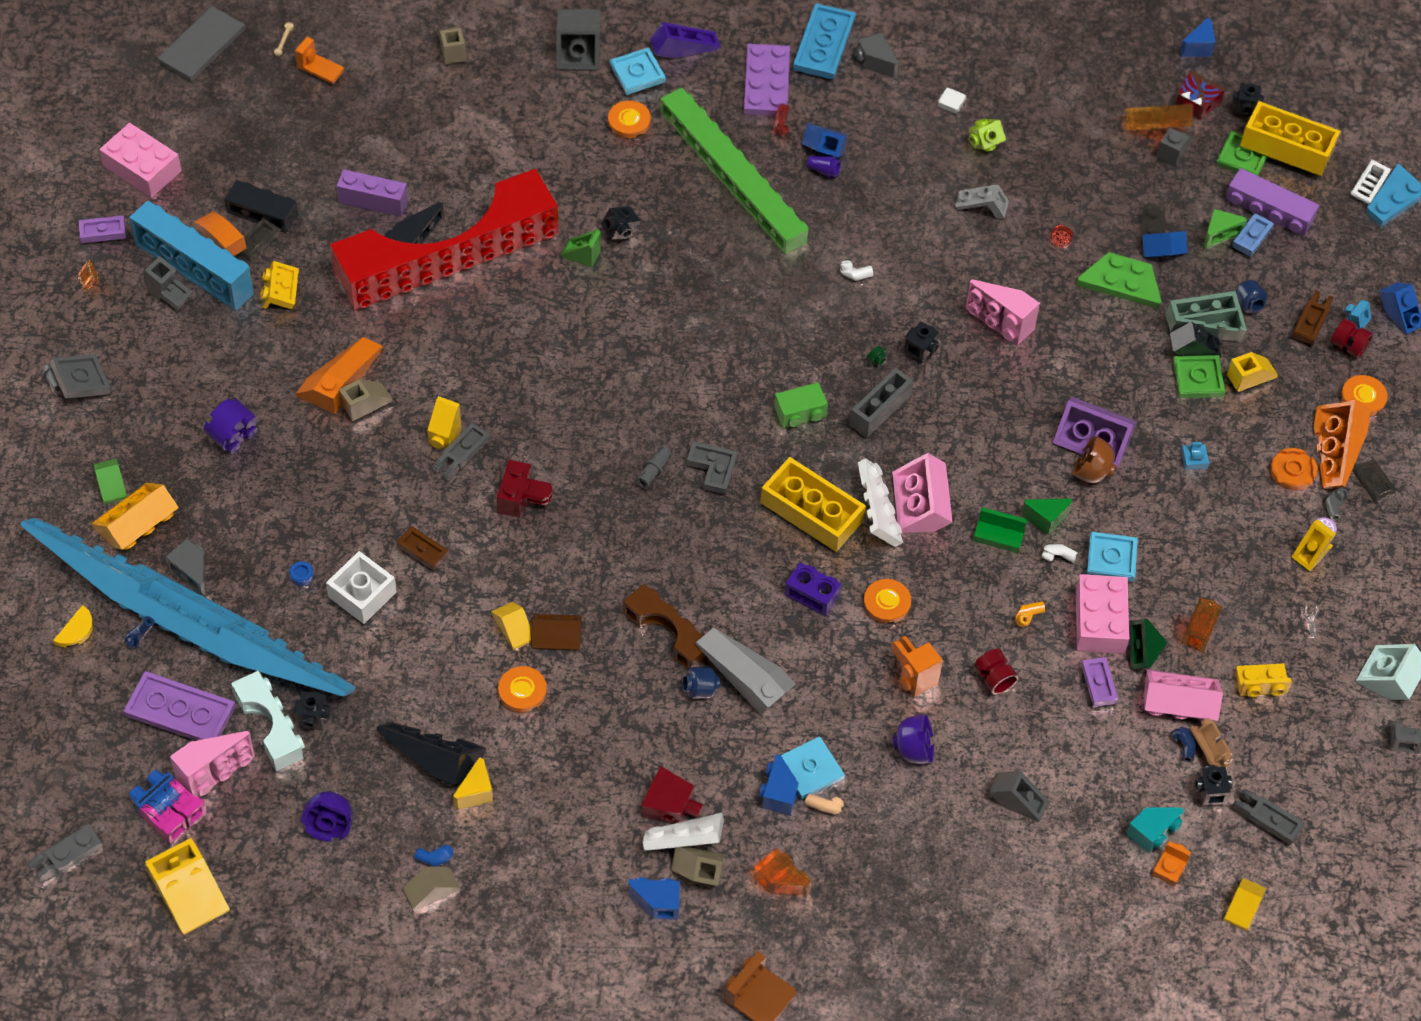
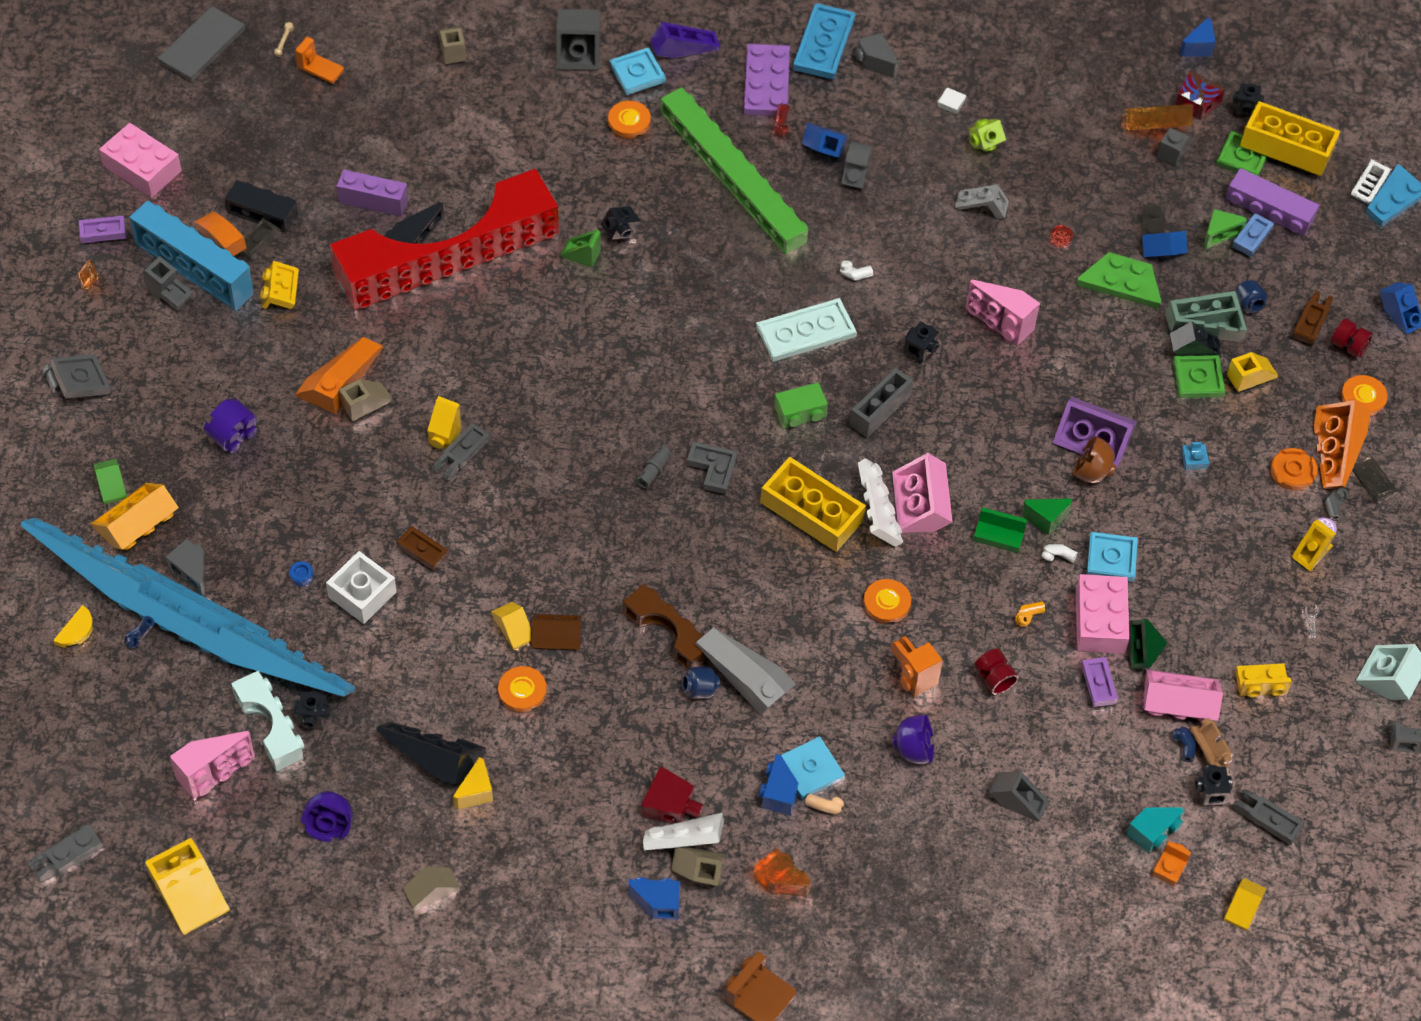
medium lavender plate [123,671,236,741] -> none
hips [129,770,206,845] -> none
blue arm [414,845,453,867] -> none
dark red brick [497,460,552,518] -> none
dark purple brick [784,562,841,617] -> none
dark purple cone [807,156,841,178] -> none
dark green plate [867,345,888,366] -> none
clear orange slope [1182,597,1223,653] -> none
dark azure tile [1344,300,1371,329] -> none
none -> light aqua tile [756,298,857,362]
none -> dark grey brick [841,141,874,189]

